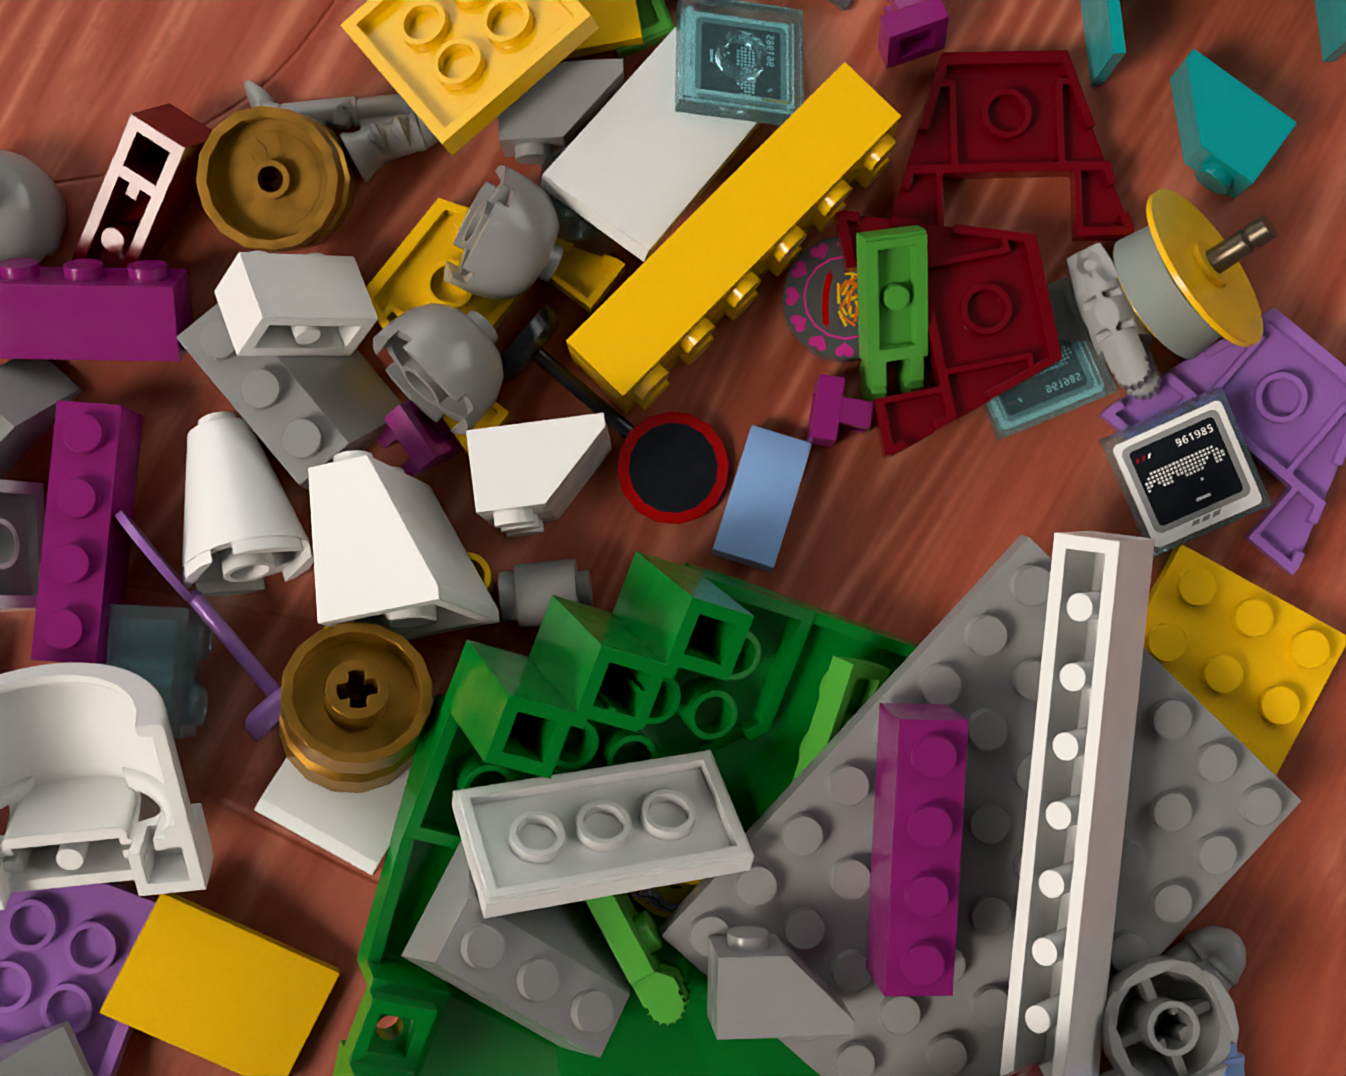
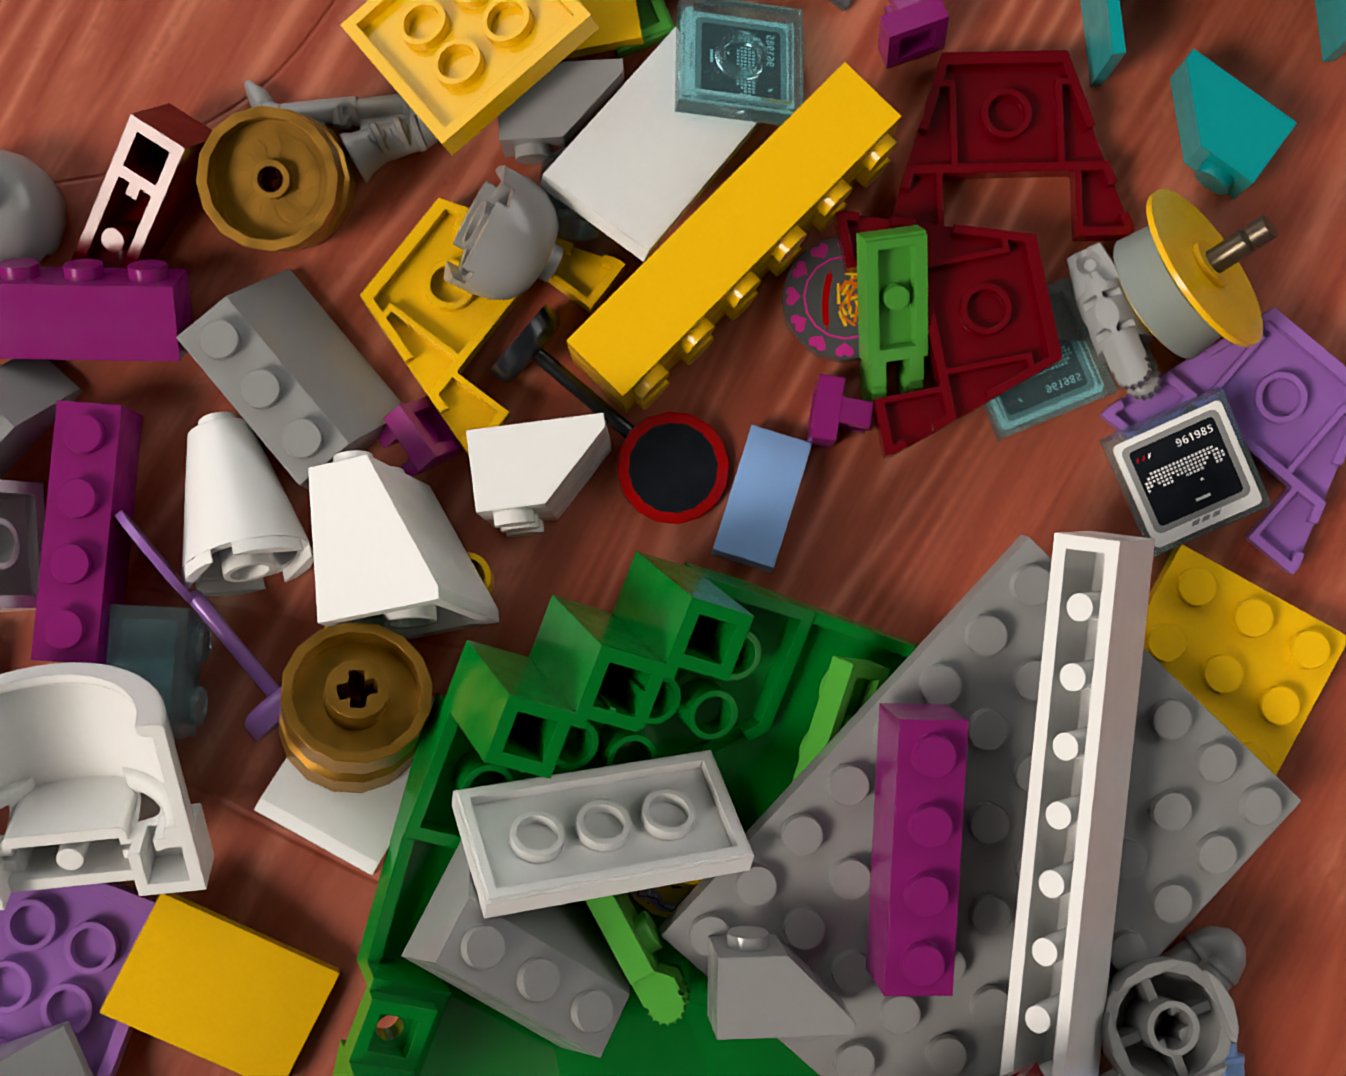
white brick [214,250,378,356] -> none
light grey cylinder [373,303,503,435] -> none
light grey brick [498,558,593,628] -> none

